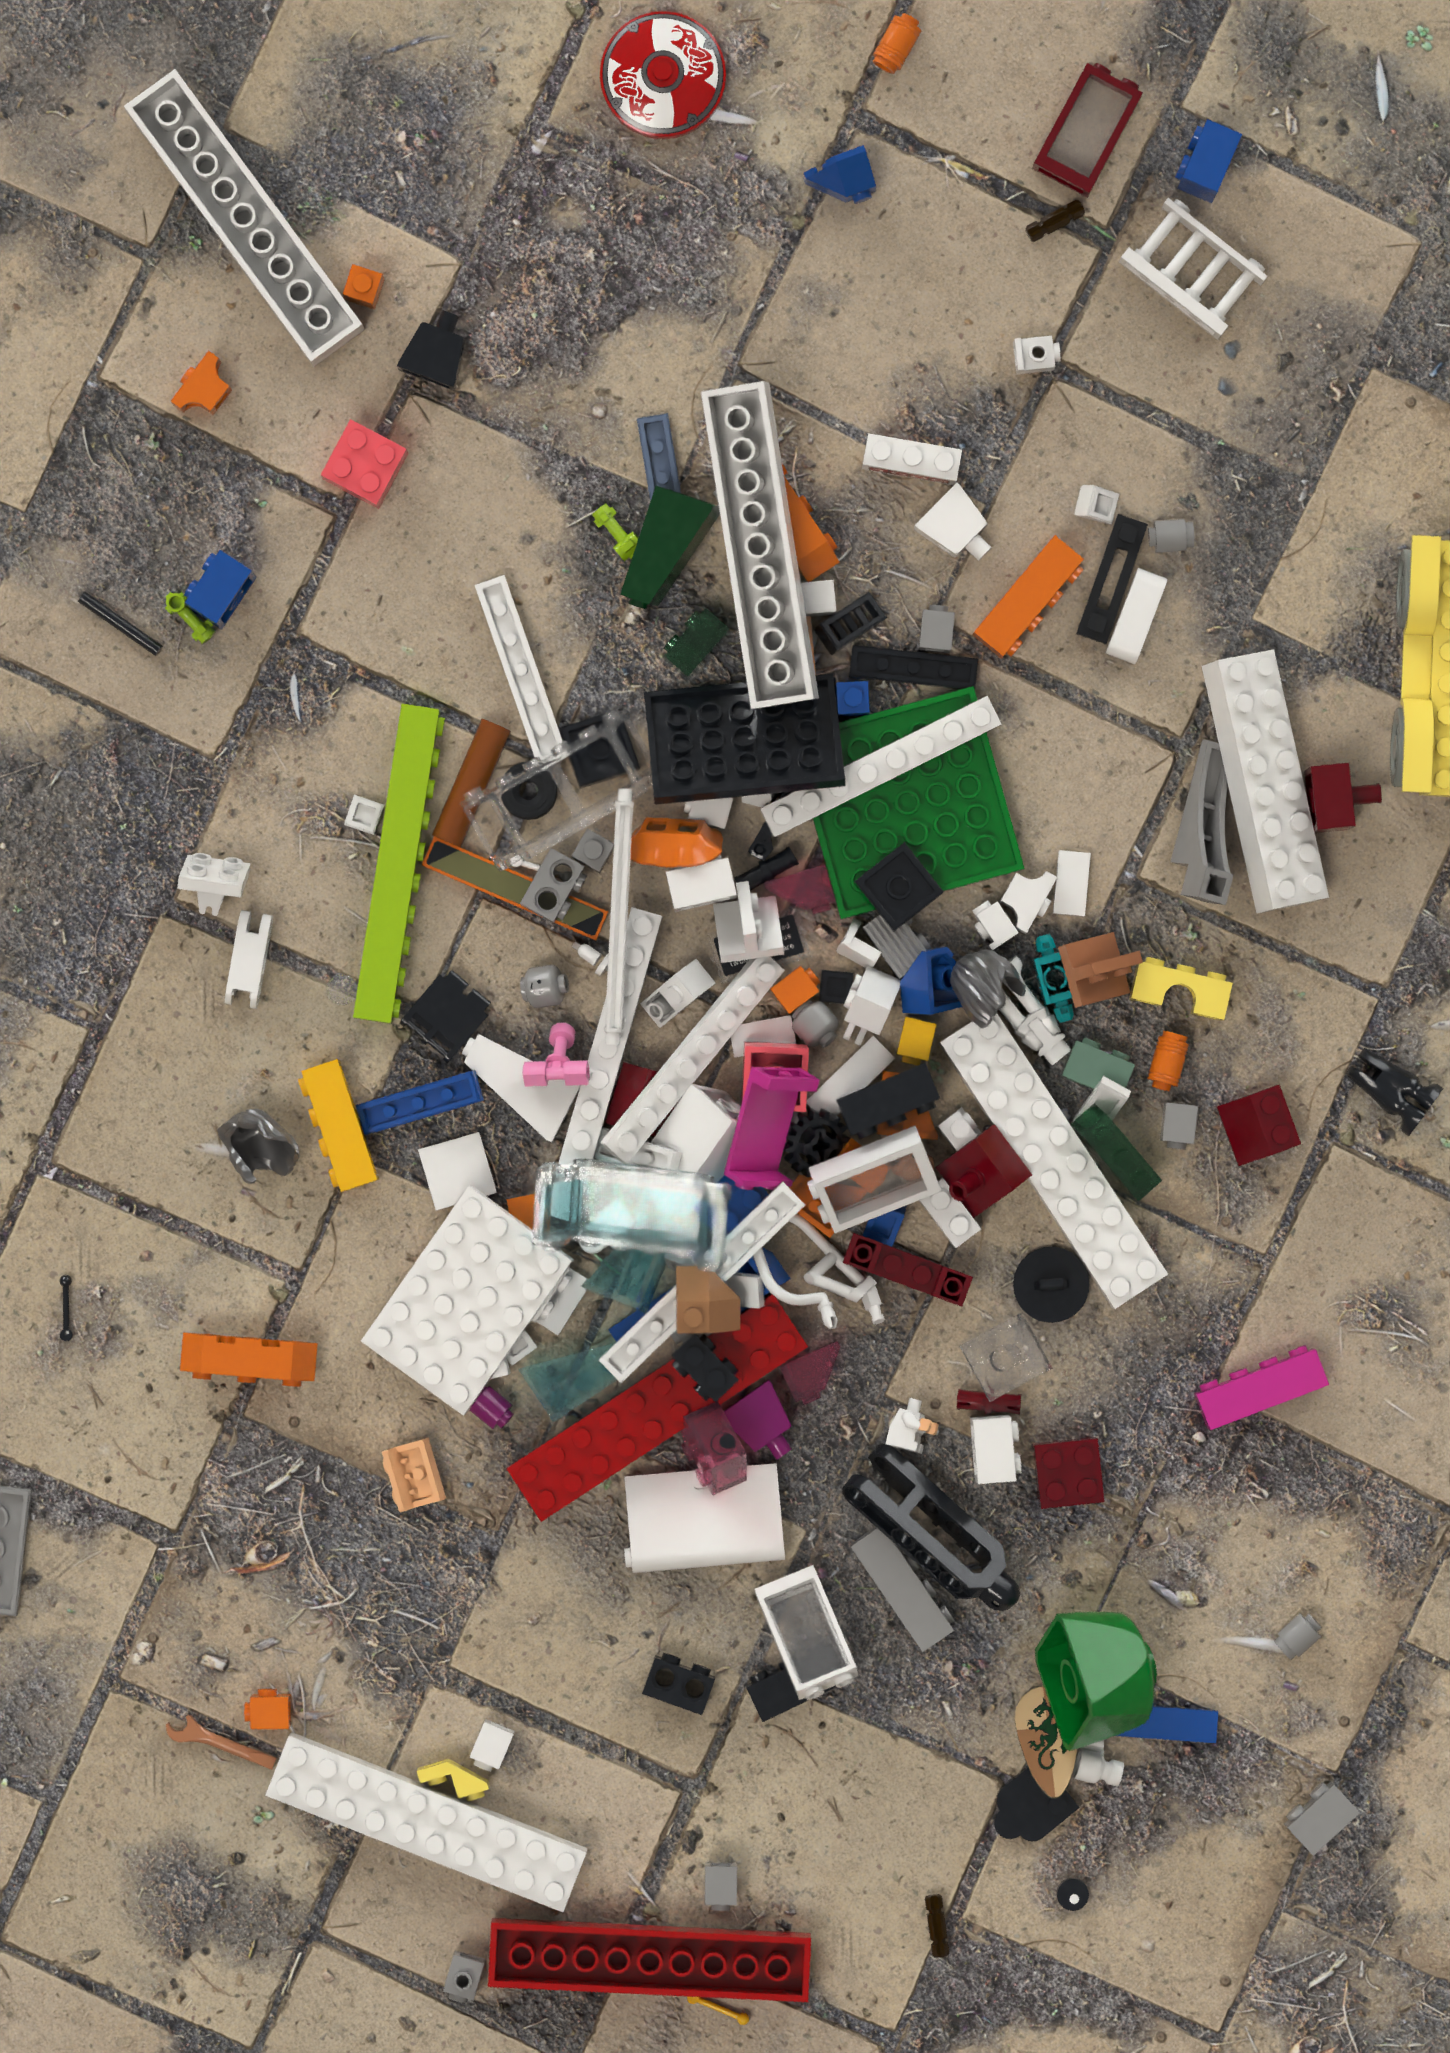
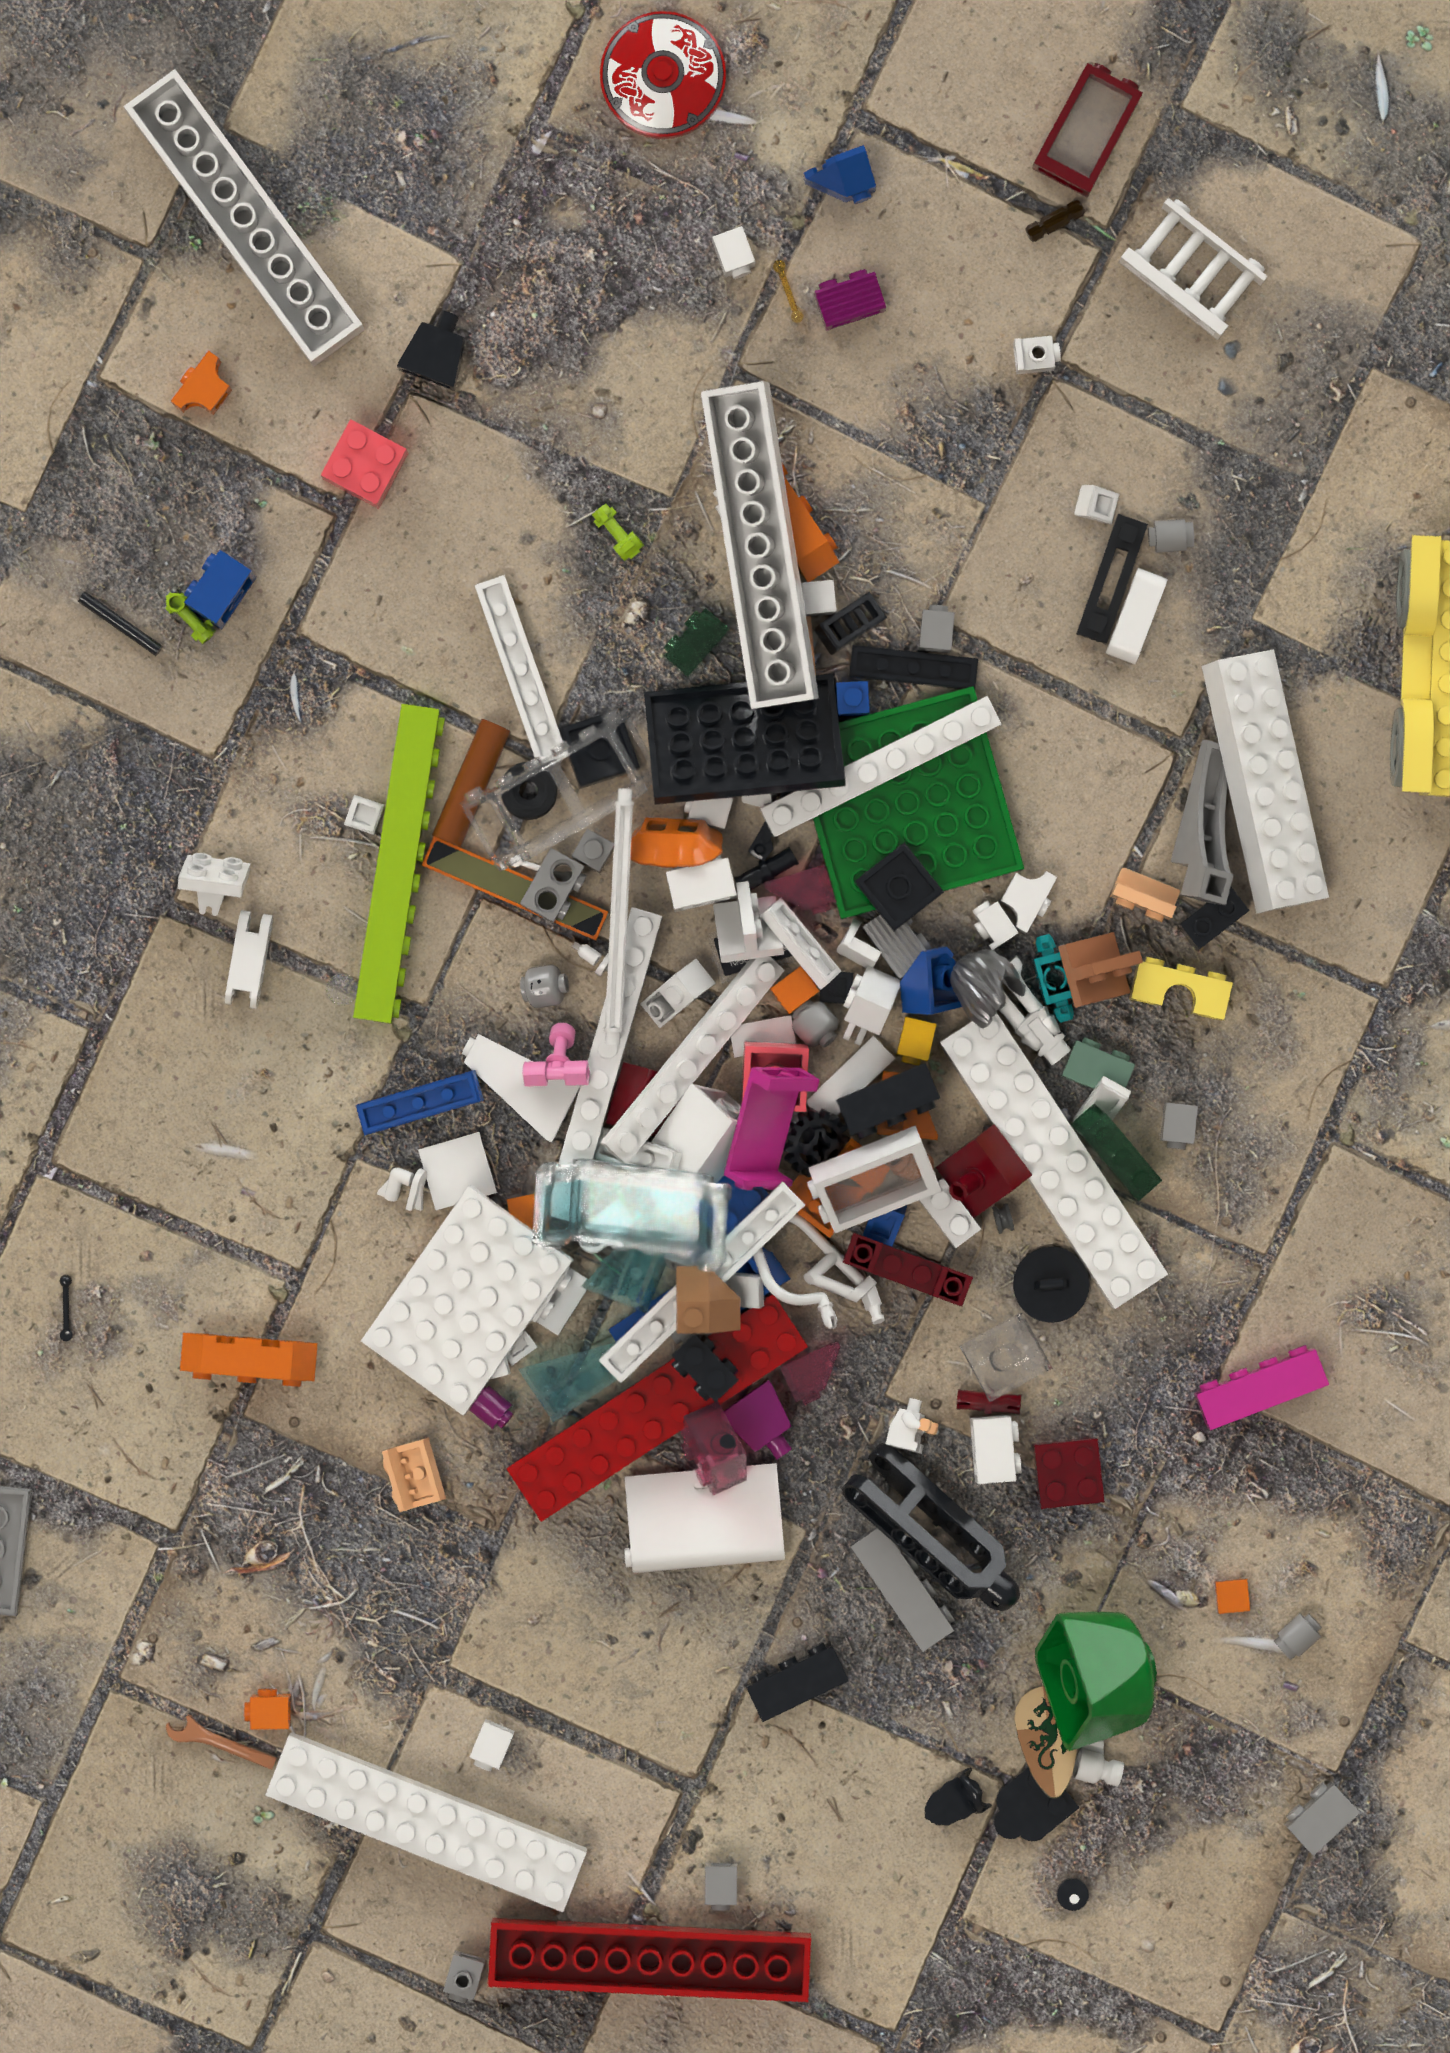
flat silver hair [217,1109,300,1184] -> none
yellow brick [298,1059,379,1192] -> none
orange brick [343,264,384,310] -> none
black plate [399,970,491,1064] -> none
light yellow slope [417,1759,490,1801] -> none
dark green slope [620,486,720,609] -> none
sand blue tile [637,413,681,501] -> none
black brick [642,1652,715,1715] -> none
yellow hinge [687,1997,749,2025] -> none
clear window [754,1565,858,1700] -> none
white brick [862,433,962,485] -> none
orange head [872,13,922,74] -> none
white torso [914,483,992,561] -> none
dark brown axle [925,1894,949,1958] -> none
white brick [937,1107,981,1151] -> none
orange brick [973,535,1084,659] -> none
white tile [1053,850,1091,917] -> none
blue tile [1116,1706,1218,1743] -> none
orange head [1147,1031,1189,1092] -> none
blue brick [1175,119,1242,203] -> none
dark red slope [1216,1084,1301,1166] -> none
dark red brick [1304,762,1382,833] -> none
black piece [1346,1048,1444,1137] -> none
none -> white piece [377,1167,427,1211]
none -> white brick [712,226,755,279]
none -> white tile [760,898,841,990]
none -> clear yellow hinge [773,260,803,323]
none -> magenta brick [814,269,887,331]
none -> black piece [924,1768,992,1826]
none -> dark grey bush [992,1203,1014,1234]
none -> light nougat bracket [1110,868,1180,922]
none -> black brick [1177,887,1250,951]
none -> orange tile [1215,1578,1250,1614]

